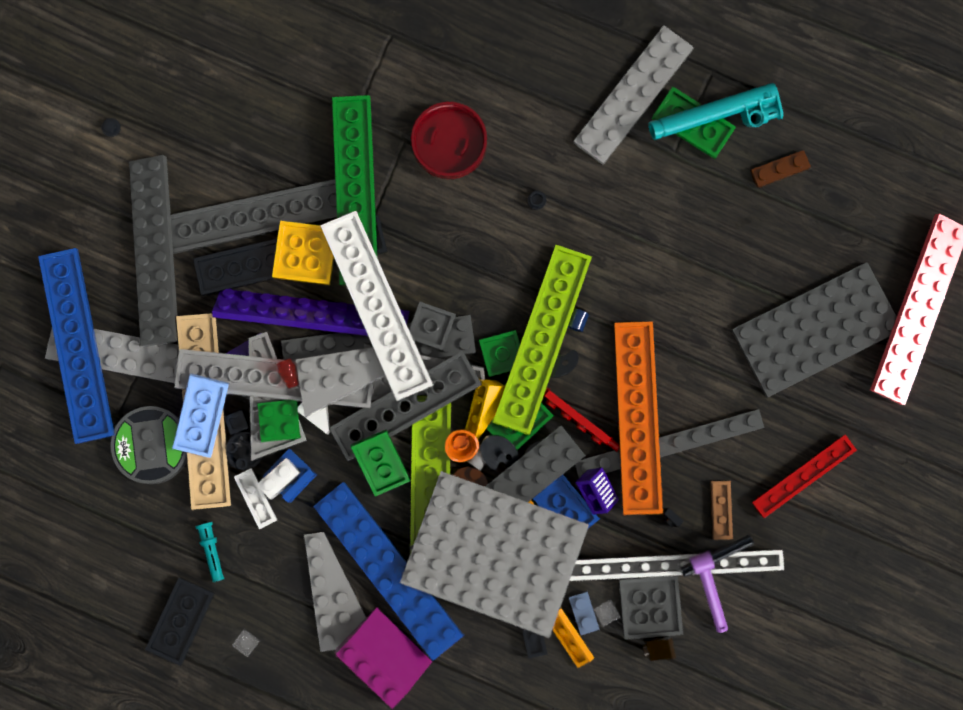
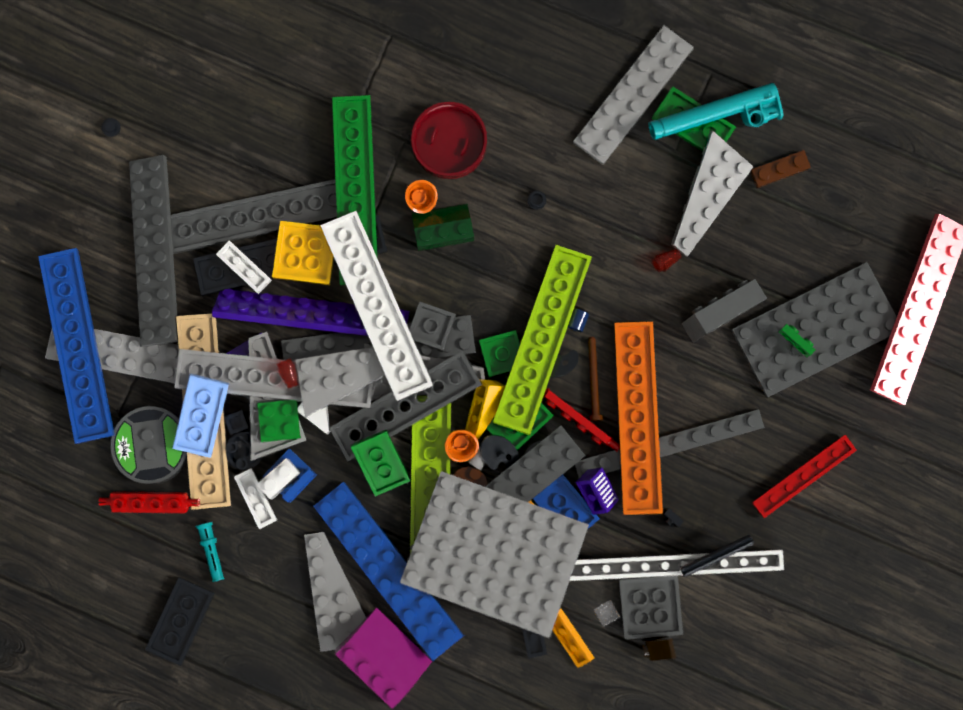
clear plate [232,629,260,657] -> none
sand blue plate [568,592,599,635] -> none
medium lavender piece [690,551,728,633] -> none
medium nougat tile [710,481,733,540] -> none
none -> red plate [98,491,200,513]
none -> white plate [216,241,272,294]
none -> orange helmet [405,180,438,214]
none -> dark green slope [412,204,474,251]
none -> reddish brown bar [588,337,603,421]
none -> clear red cone [652,249,682,273]
none -> light grey wing [671,131,753,256]
none -> dark grey wedge [682,279,767,343]
none -> green plate [778,324,815,358]

